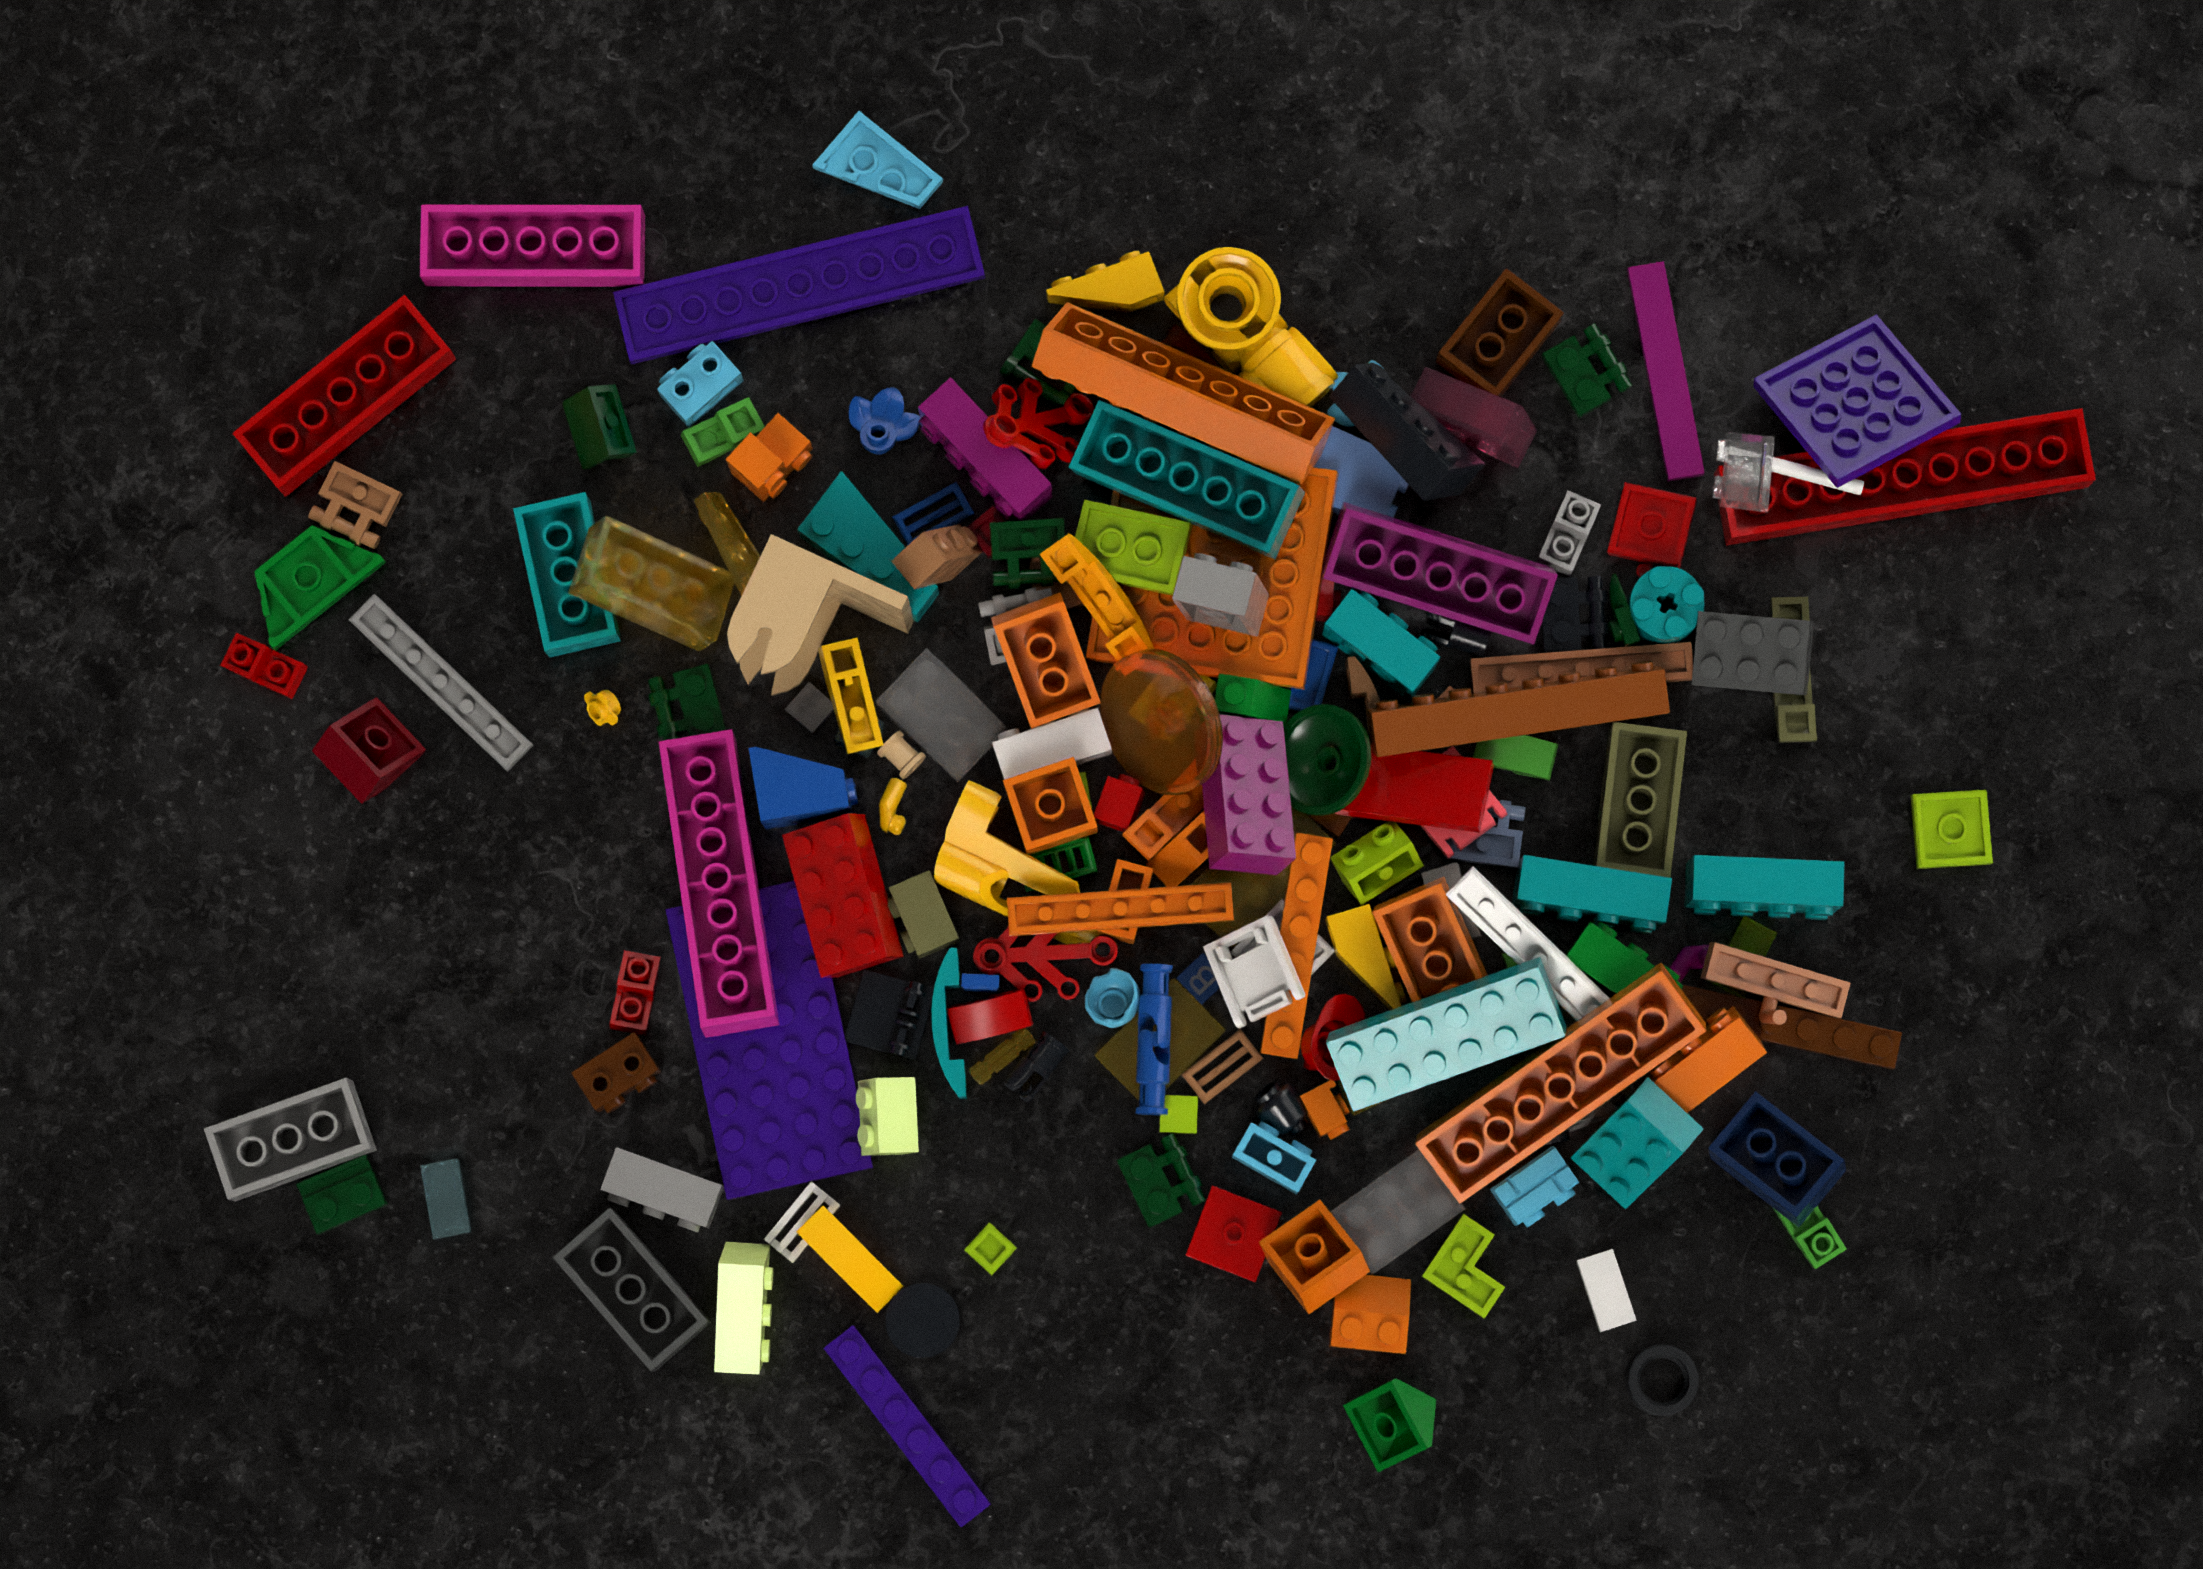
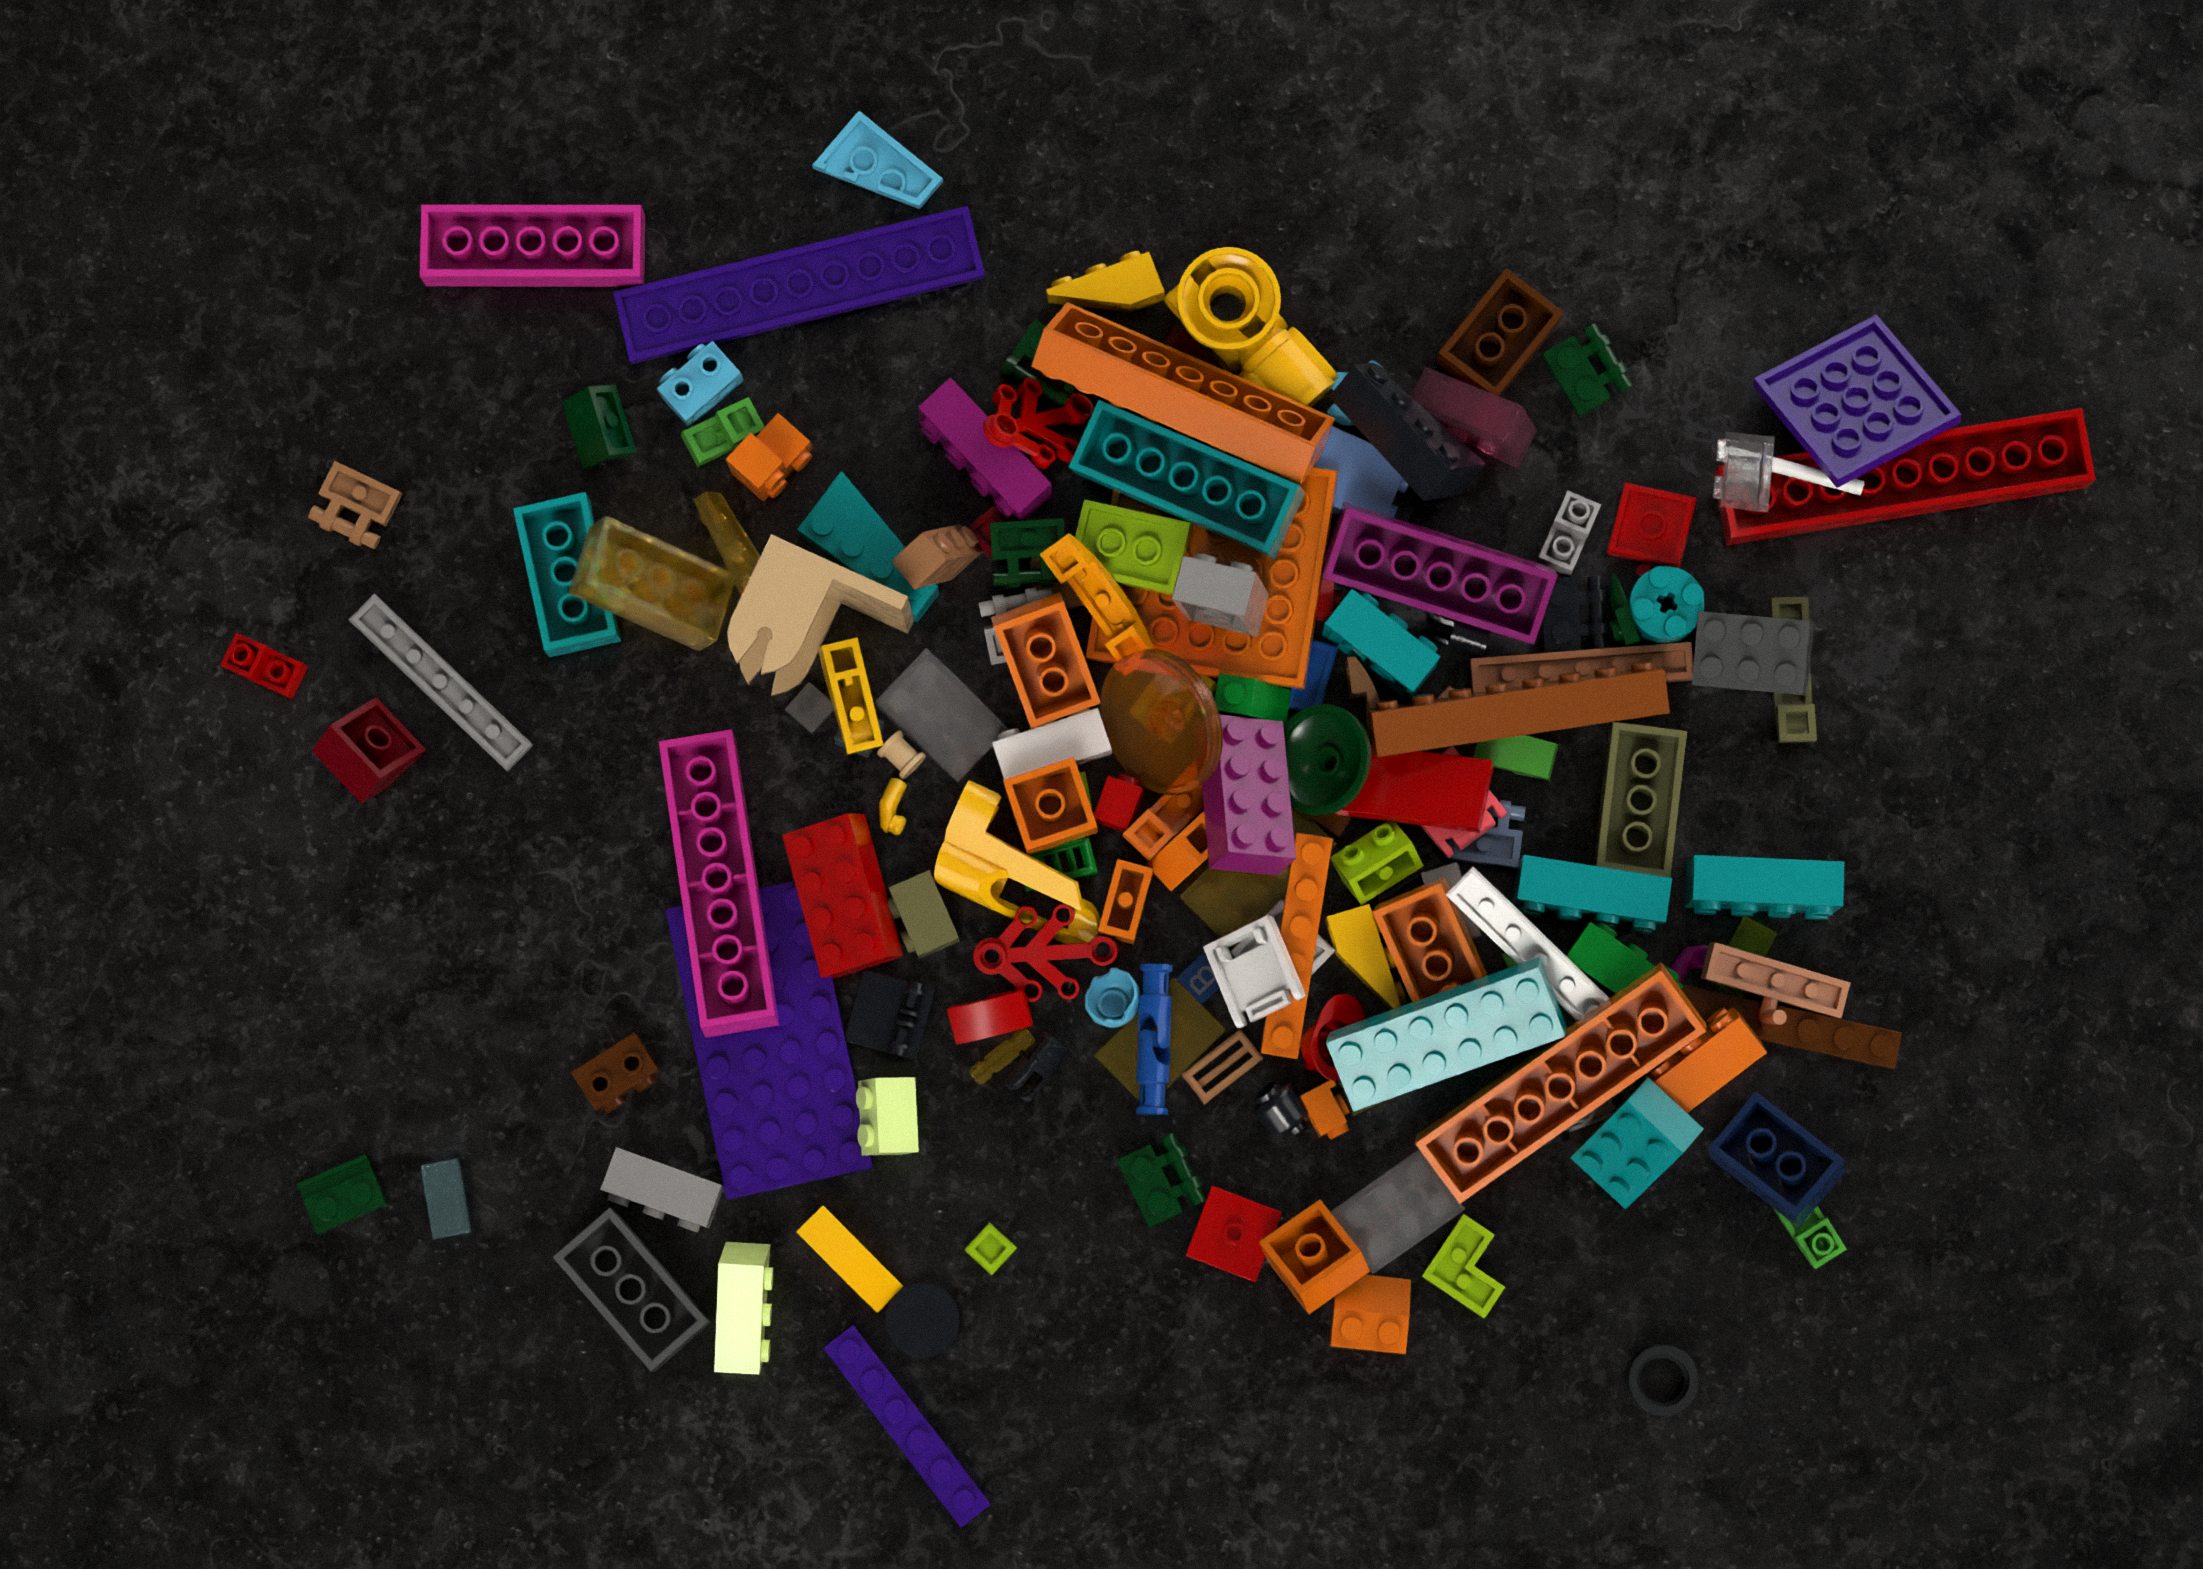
light grey brick [204,1078,377,1201] -> none
red brick [232,294,456,497] -> none
green wing [254,525,386,651] -> none
yellow plate [584,690,621,726] -> none
red slope [609,950,661,1035] -> none
dark green plate [648,664,726,740] -> none
blue slope [749,747,858,830] -> none
white tile [764,1181,841,1263] -> none
blue plate [849,387,920,455] -> none
blue tile [892,482,974,545] -> none
teal slope [932,948,967,1099] -> none
blue tile [961,973,1000,993] -> none
orange tile [1007,882,1234,936] -> none
lime tile [1159,1095,1198,1134] -> none
medium azure brick [1232,1121,1316,1195] -> none
green slope [1343,1378,1436,1472] -> none
medium azure brick [1490,1146,1579,1228] -> none
white tile [1576,1249,1637,1332] -> none
magenta tile [1627,261,1705,482] -> none
lime plate [1911,790,1993,869] -> none

